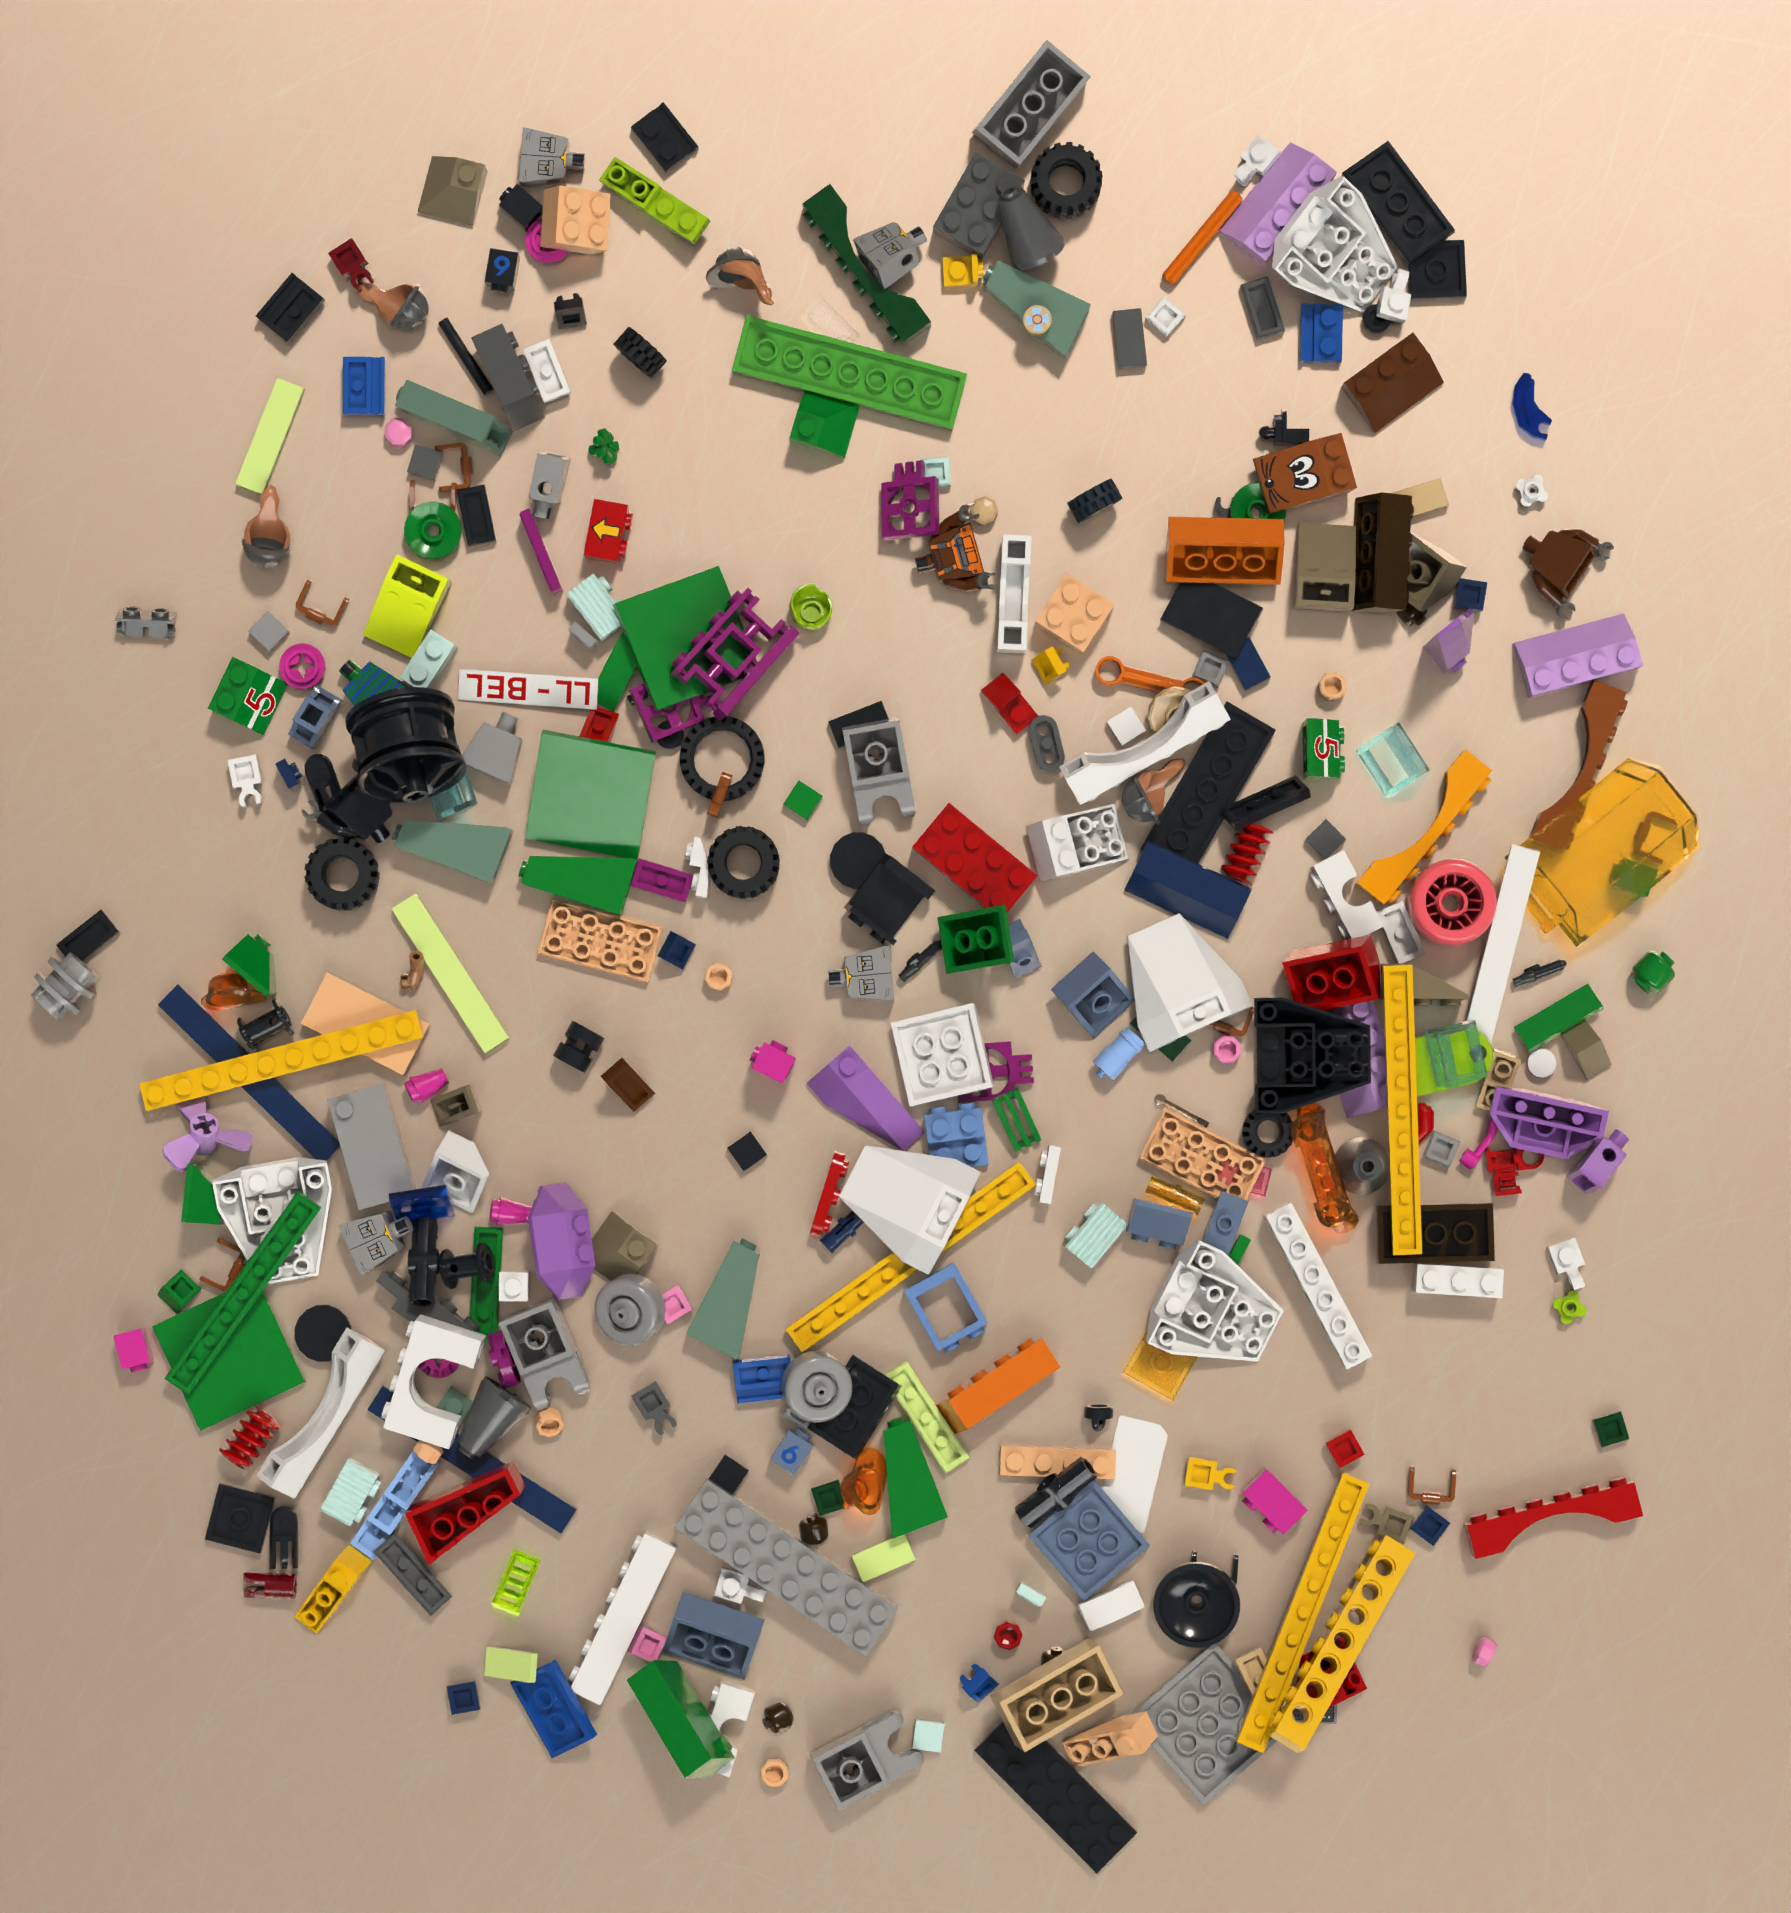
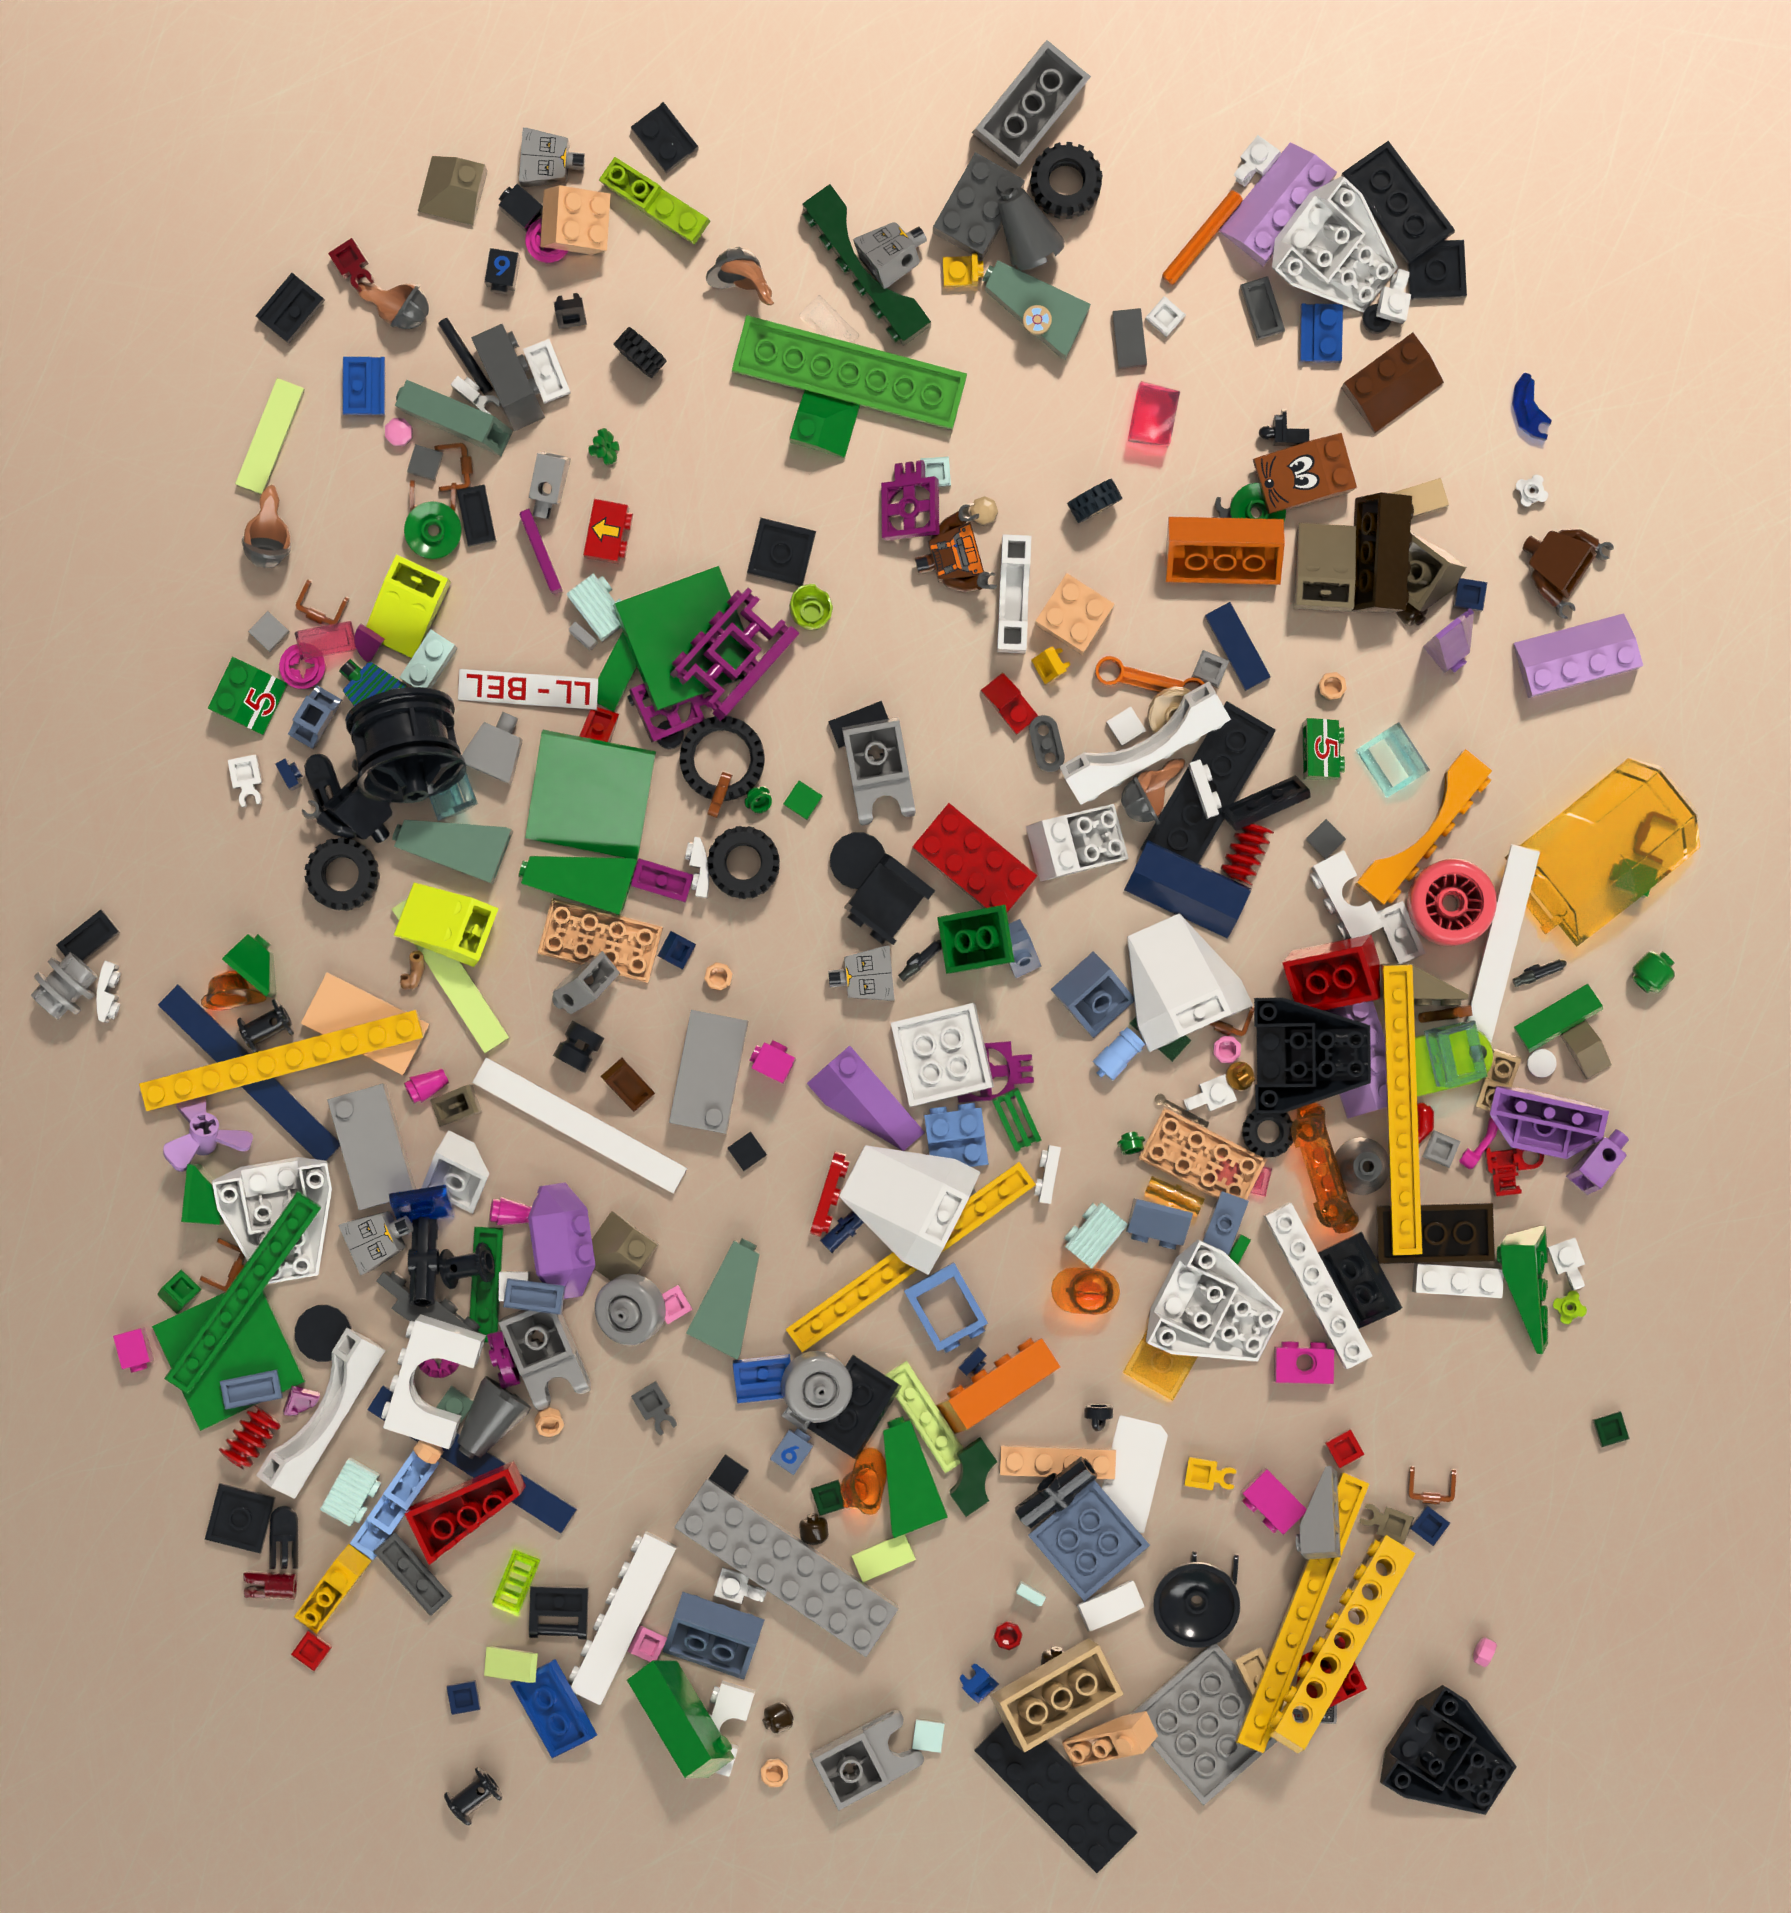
hinge [115,606,177,639] -> none
black tile [1160,582,1263,660] -> none
red arch [1464,1477,1643,1559] -> none
dark orange arch [1527,679,1628,853] -> none
none -> white slope [96,961,121,1023]
none -> sand blue tile [220,1369,283,1409]
none -> tile [283,1386,320,1416]
none -> red tile [291,1630,332,1671]
none -> clear pink tile [295,621,357,661]
none -> magenta tile [354,624,385,663]
none -> neon yellow slope [394,882,499,967]
none -> black hose [444,1767,503,1825]
none -> white plate [451,376,501,415]
none -> white tile [472,1058,687,1193]
none -> sand blue tile [503,1278,566,1315]
none -> black plate [529,1586,589,1640]
none -> light grey torso [552,951,620,1014]
none -> light grey brick [669,1010,749,1134]
none -> green plate [744,786,772,813]
none -> black tile [747,517,816,587]
none -> dark green tile [949,1437,997,1517]
none -> dark blue plate [958,1346,987,1376]
none -> clear orange piece [1051,1268,1120,1315]
none -> green plate [1117,1132,1145,1155]
none -> clear pink piece [1128,381,1180,448]
none -> white plate [1183,1074,1237,1111]
none -> white plate [1188,760,1222,819]
none -> pearl gold plate [1226,1062,1255,1091]
none -> dark pink brick [1274,1341,1334,1384]
none -> light grey slope [1296,1466,1341,1560]
none -> black plate [1318,1231,1403,1329]
none -> black wedge [1380,1685,1517,1815]
none -> dark orange piece [1418,1006,1473,1023]
none -> green wedge [1497,1226,1548,1354]

